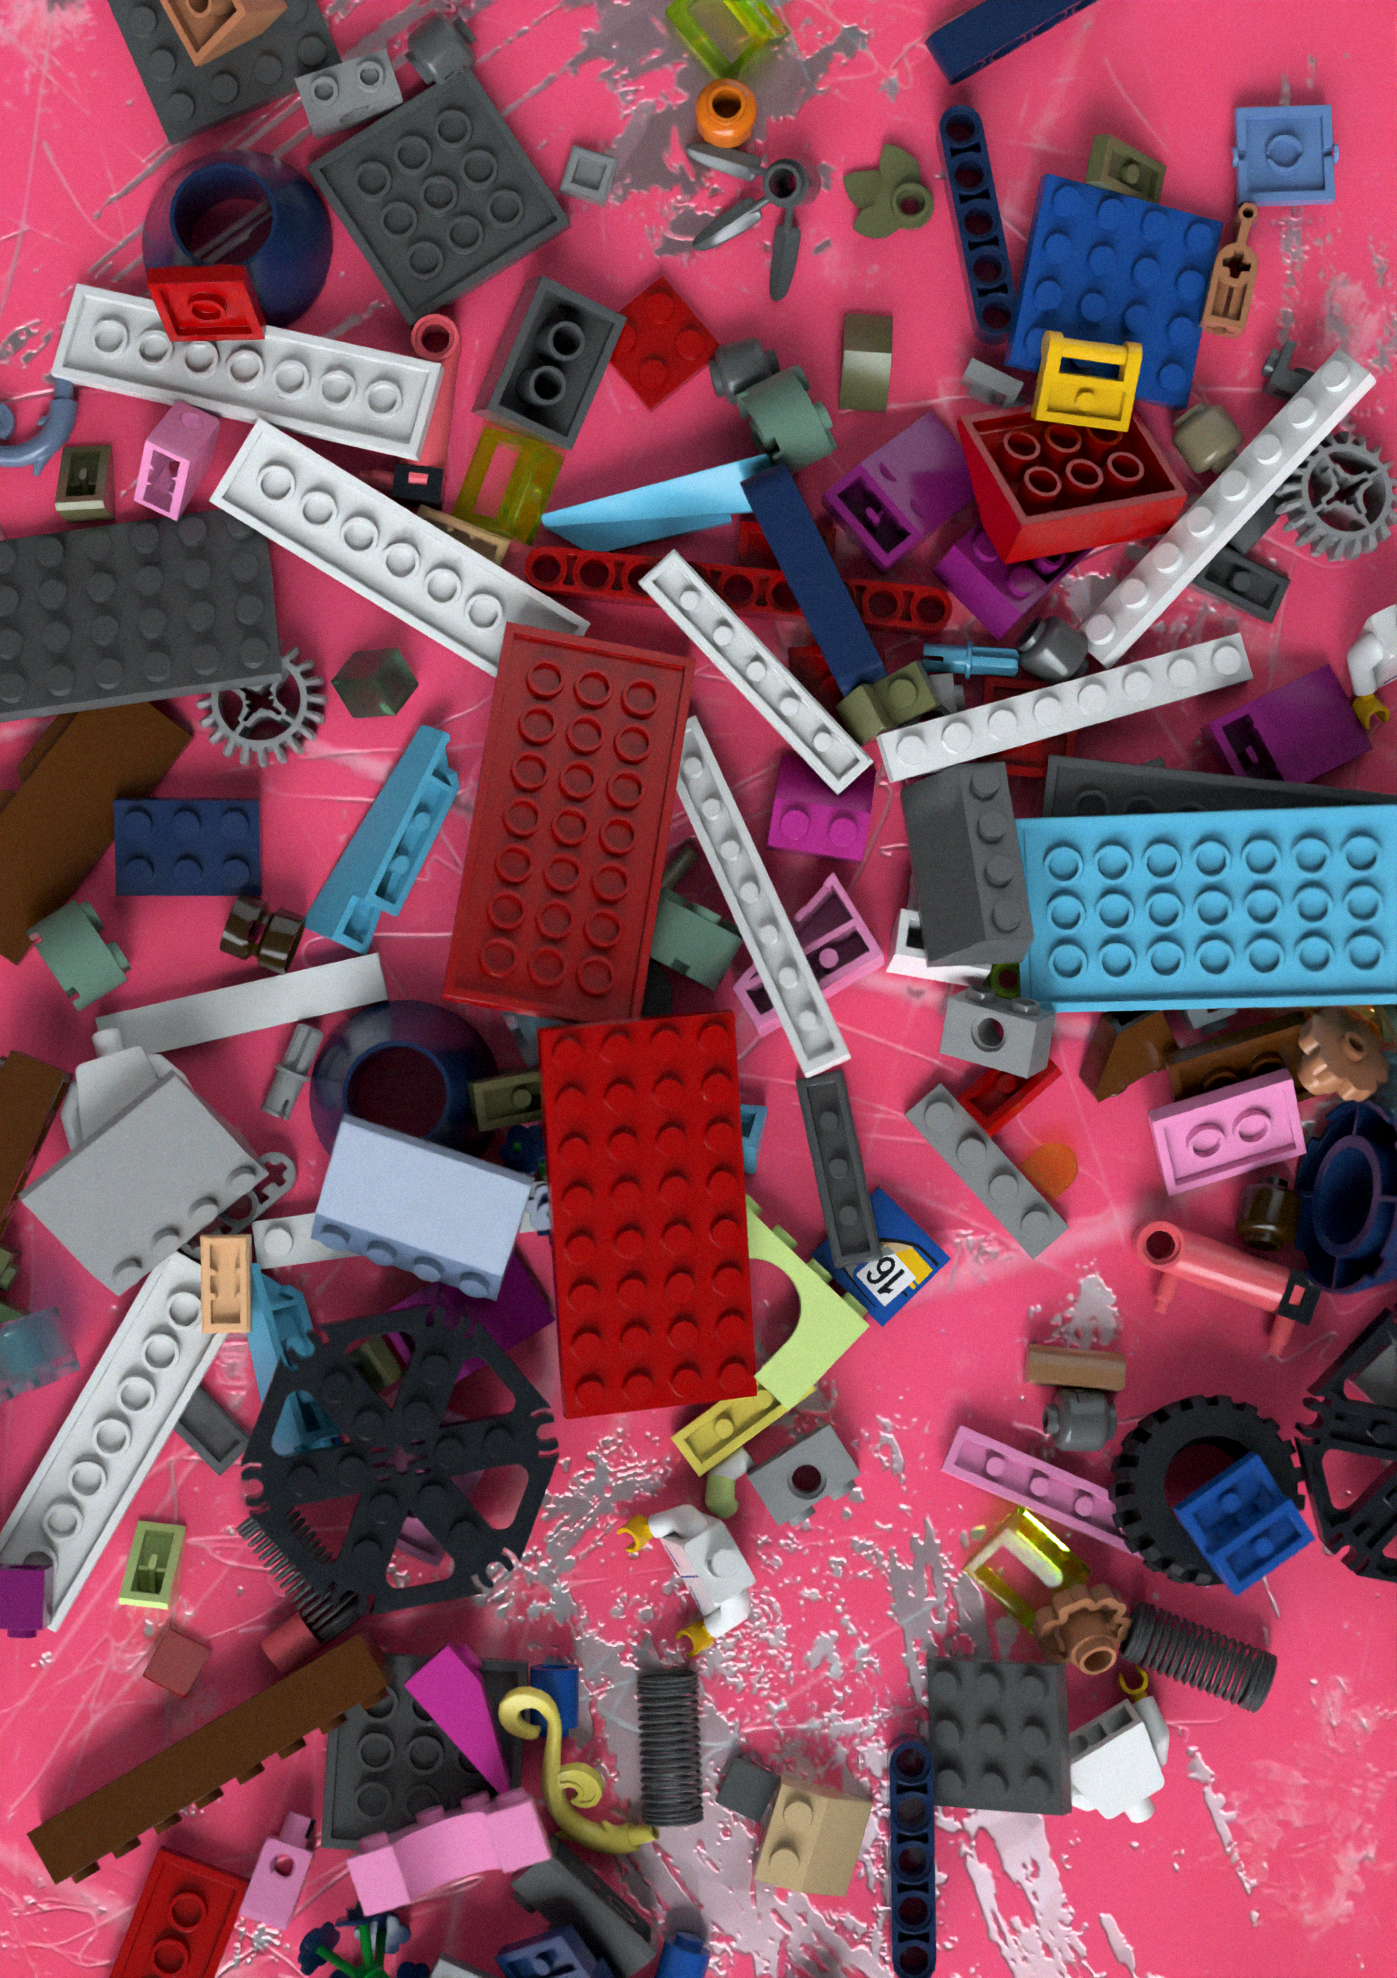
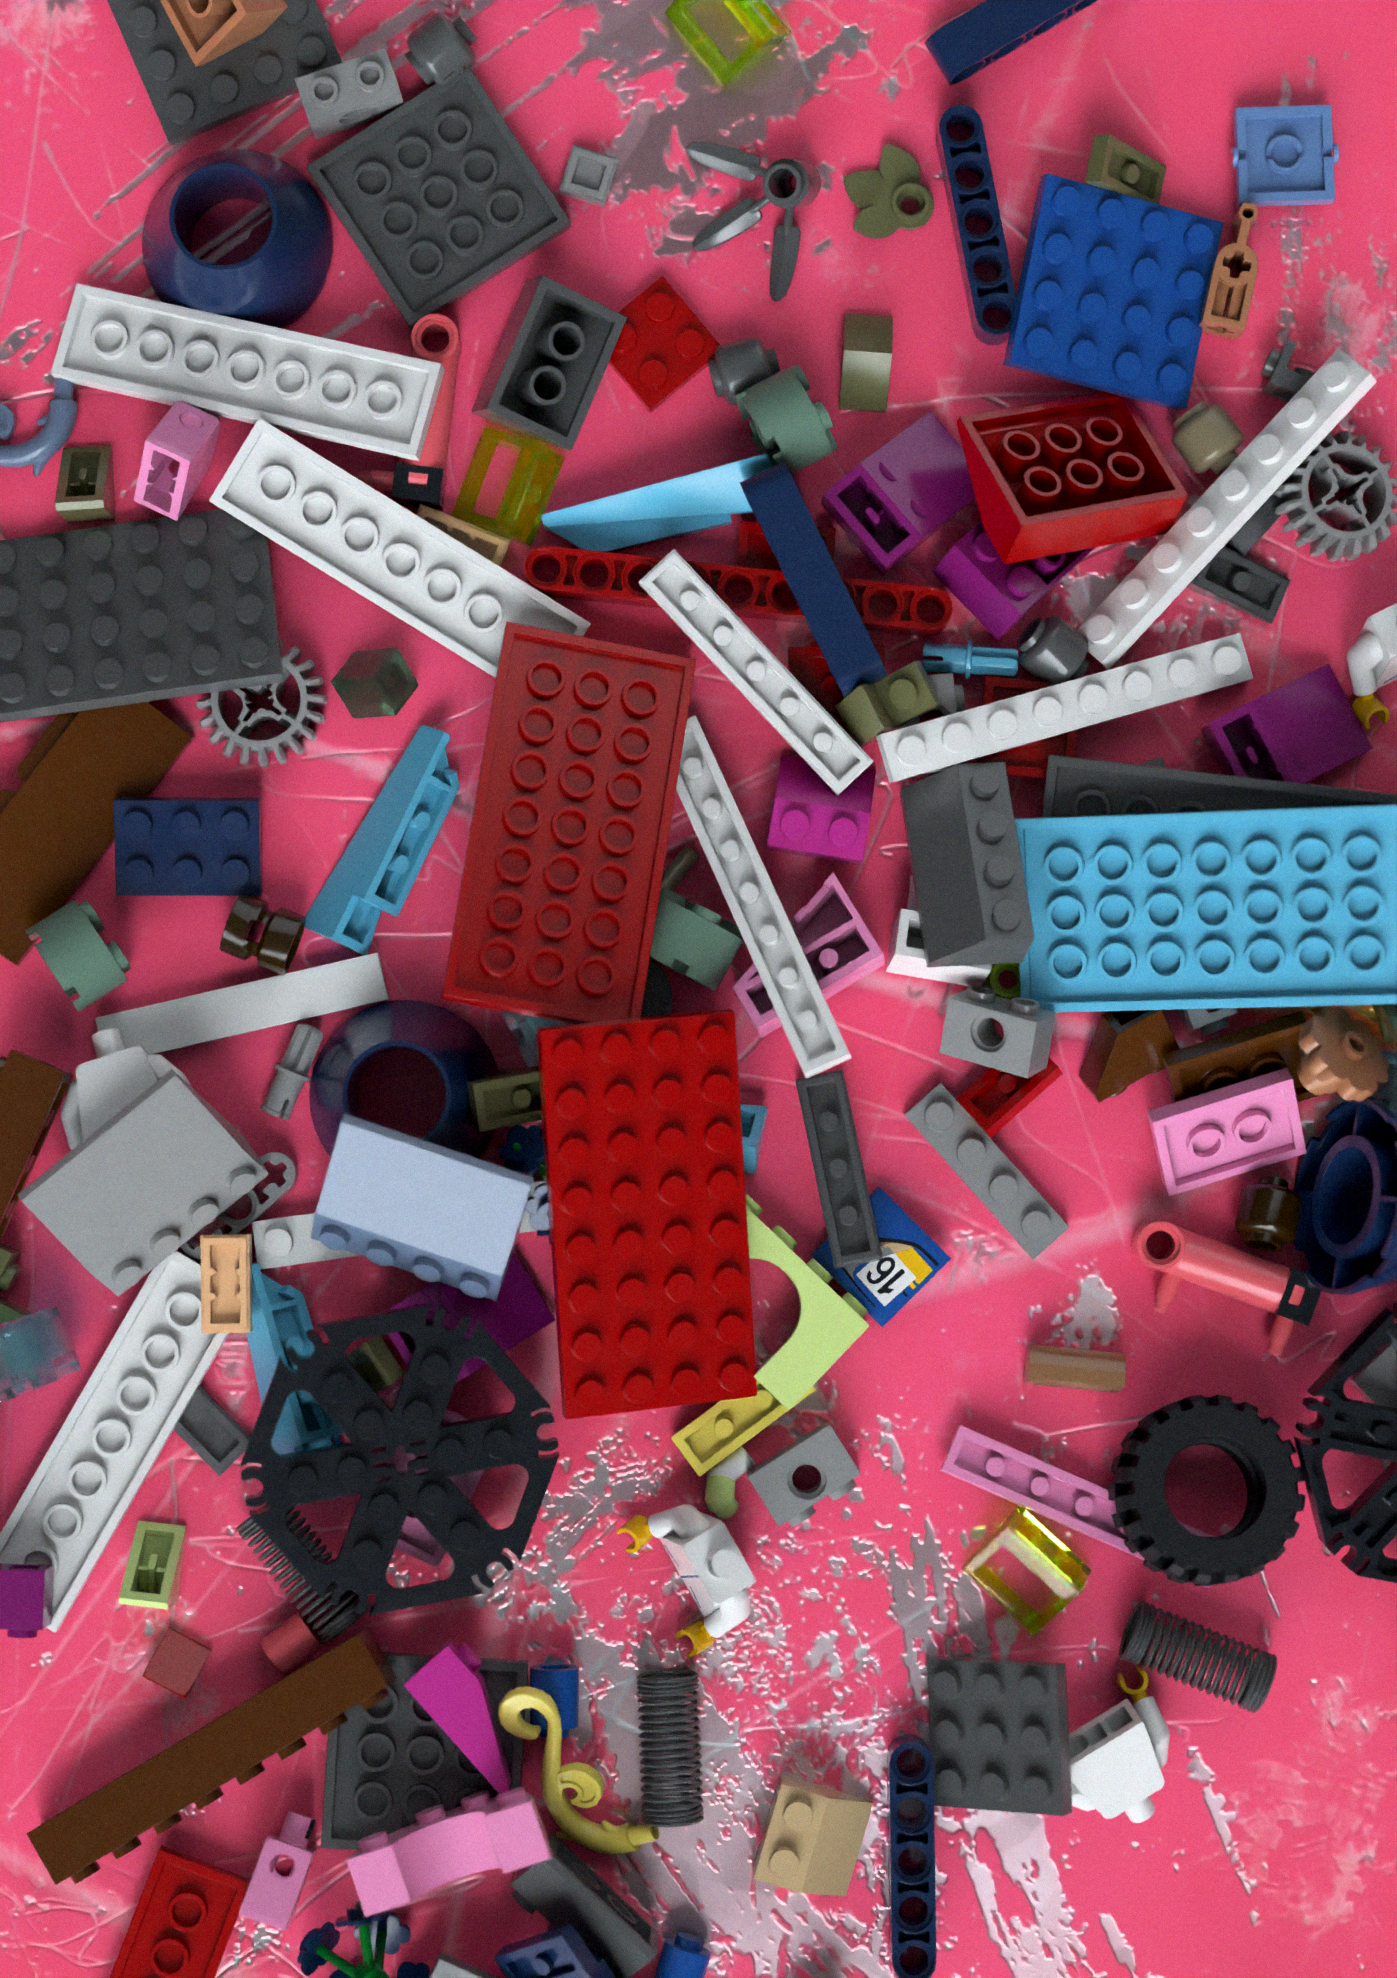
red plate [146,264,267,342] -> none
orange head [695,78,758,148] -> none
dark grey tile [715,1755,780,1823] -> none
light grey bracket [961,358,1026,409] -> none
tile [1019,1143,1078,1201] -> none
yellow plate [1031,330,1143,432] -> none
nougat plant [1031,1583,1132,1675] -> none
dark grey head [1042,1388,1117,1452] -> none
blue slope [1172,1451,1315,1596] -> none

